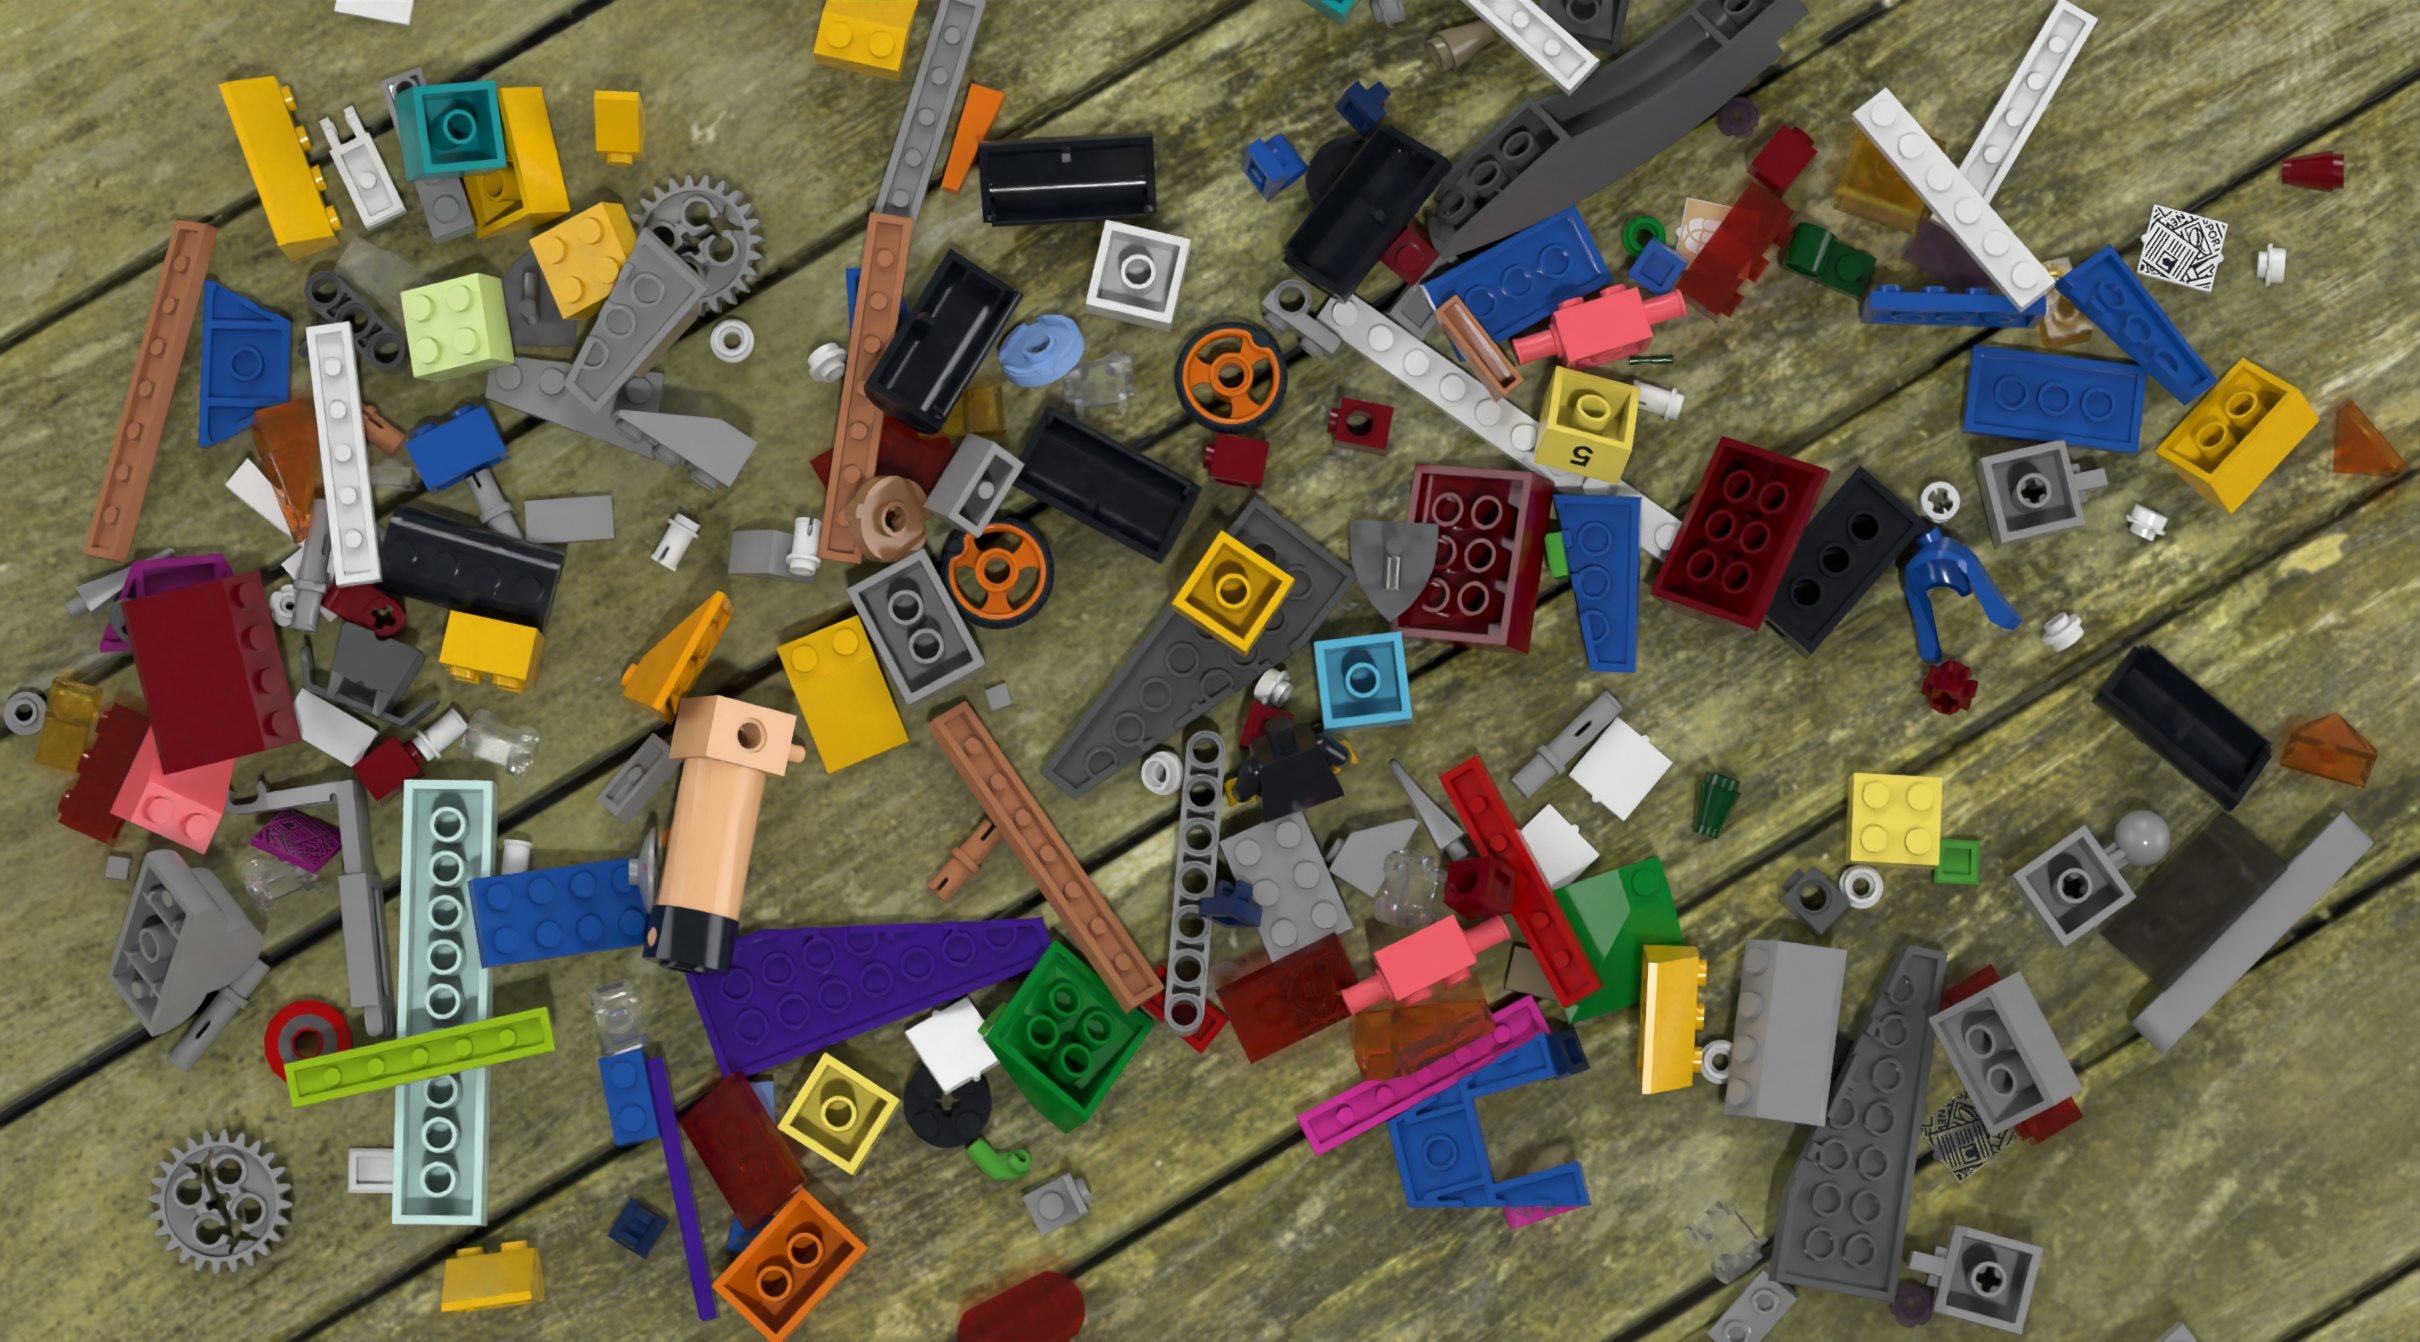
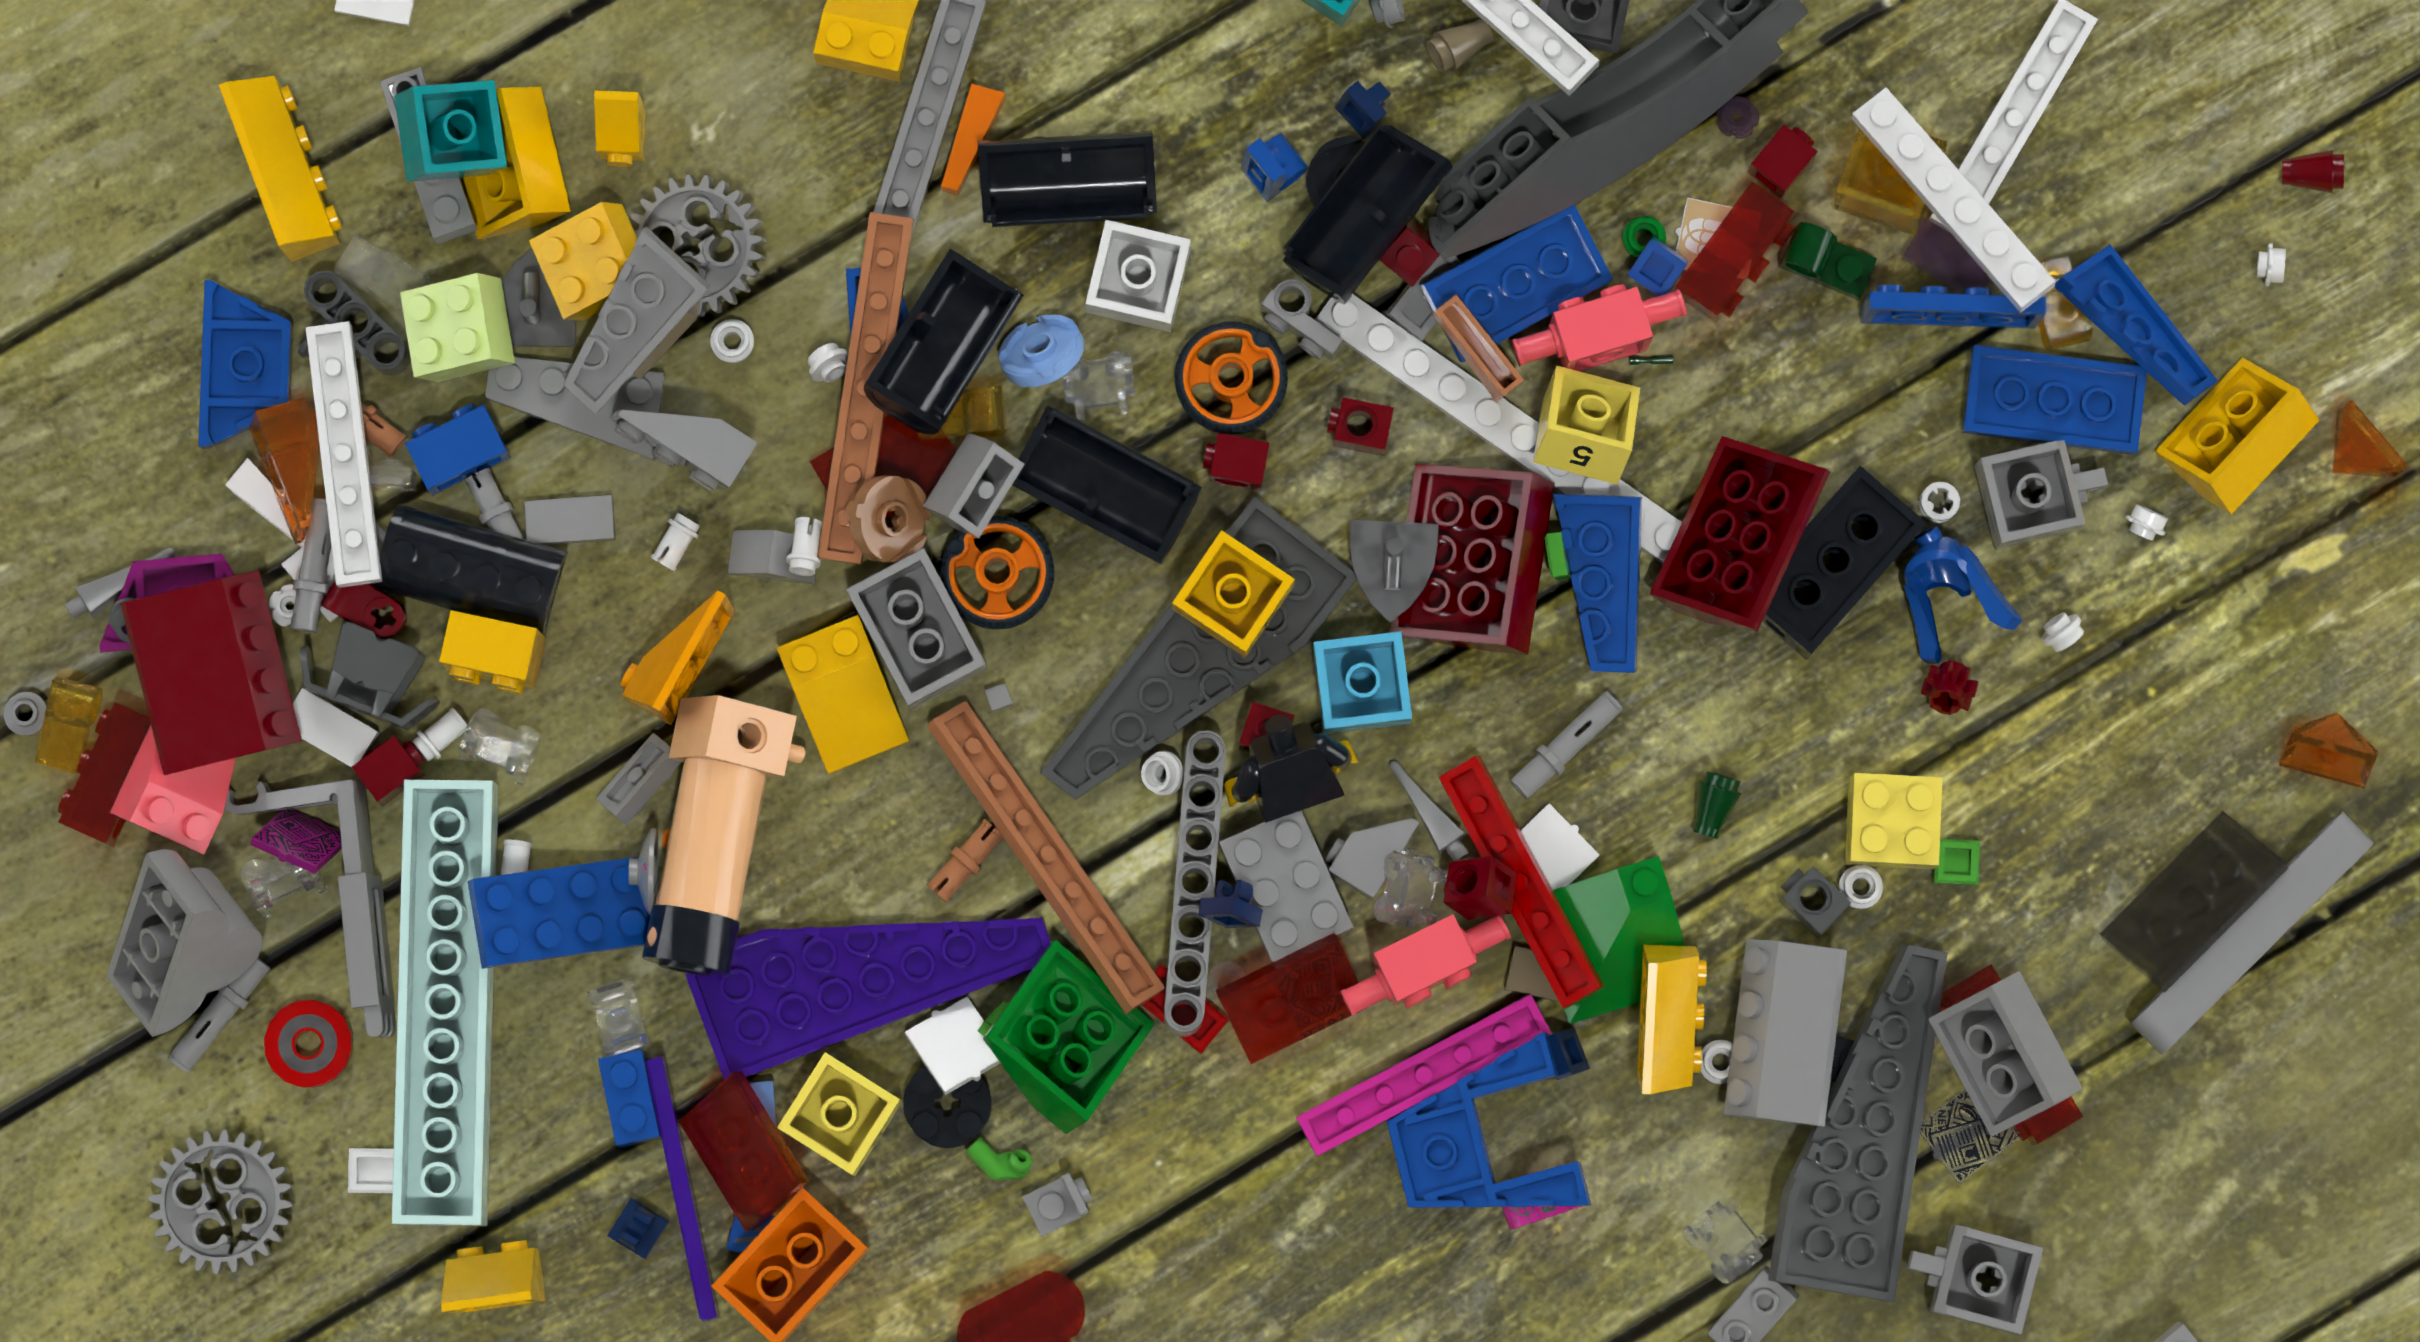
nougat plate [83,220,218,564] -> none
light grey piece [105,856,133,882] -> none
lime plate [284,1007,557,1109] -> none
white hinge [319,105,407,231] -> none
white plate [1253,668,1293,707] -> none
clear orange slope [1354,998,1495,1082] -> none
white piece [1568,716,1673,822] -> none
white pin [1633,379,1685,422] -> none
clear purple plate [1890,1284,1933,1328] -> none
light grey brick [2006,810,2171,951] -> none
black container [2091,644,2273,813] -> none
white piece [2136,204,2228,293] -> none

